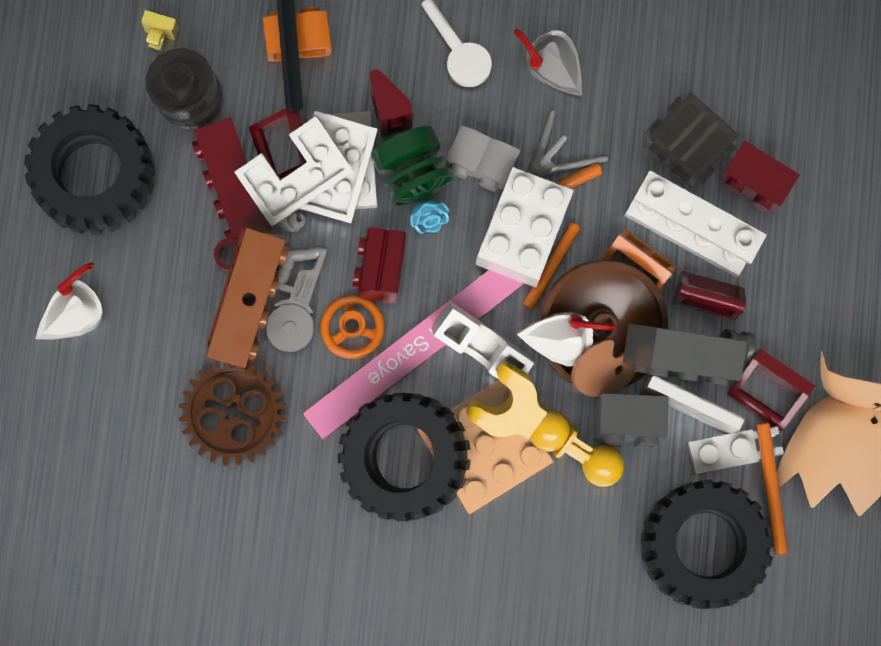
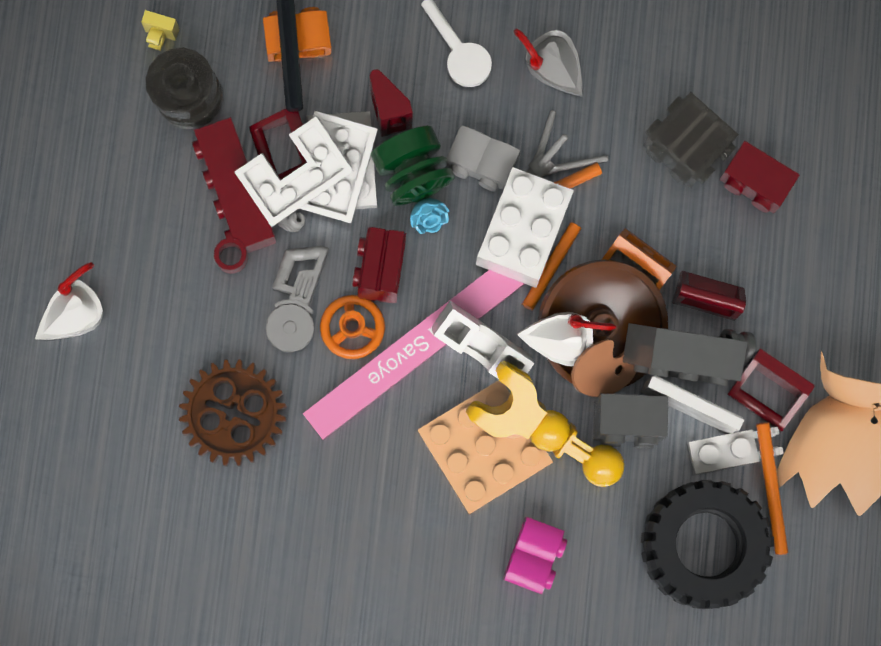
black tyre [24,104,155,235] -> none
dark orange brick [206,222,289,368] -> none
black tyre [338,393,471,522] -> none
white fence [624,171,767,278] -> none
none -> dark pink brick [503,517,568,594]

